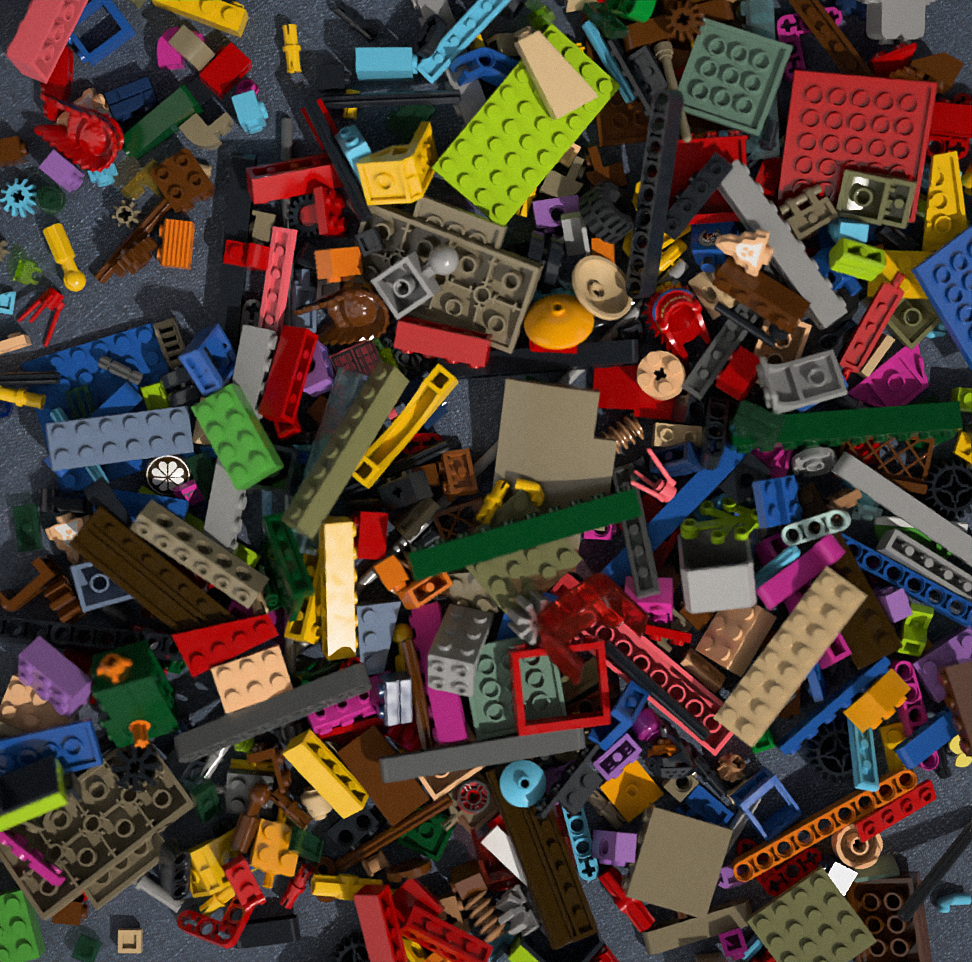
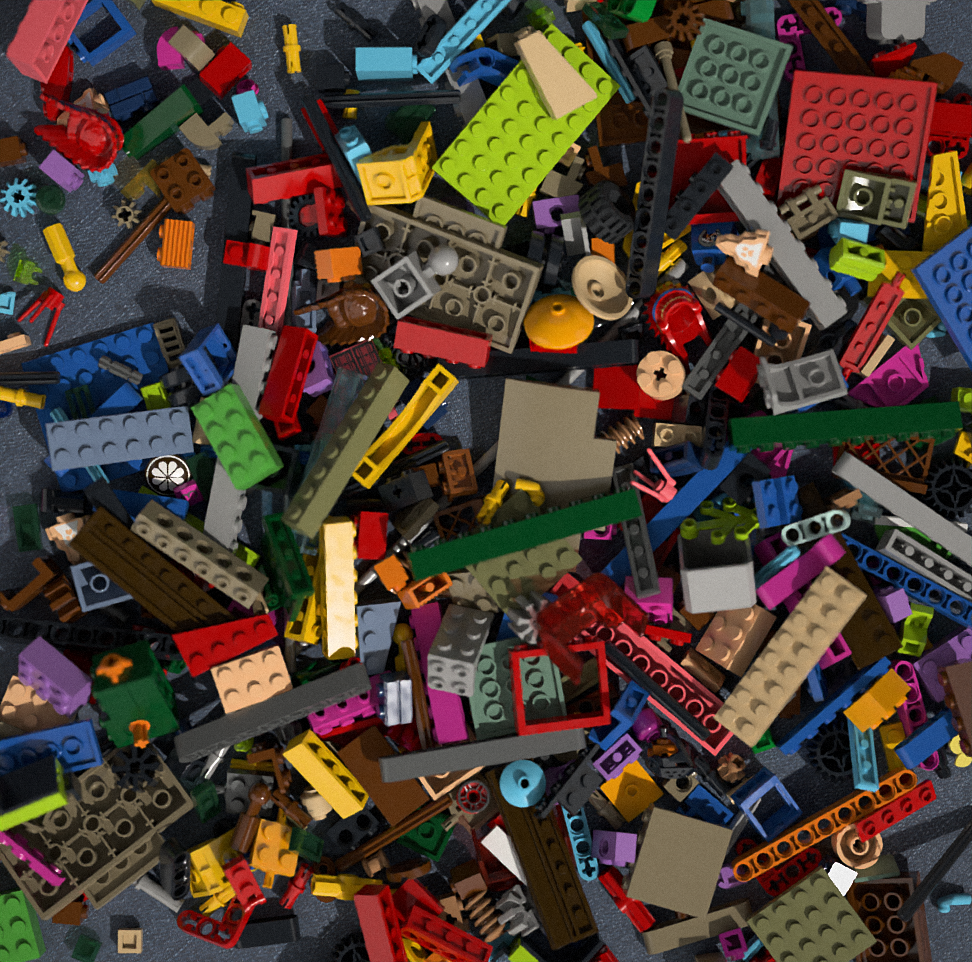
reddish brown gear [112,237,158,278] -> none
clear green brick [728,400,786,448] -> none
light grey tile [791,447,838,478] -> none

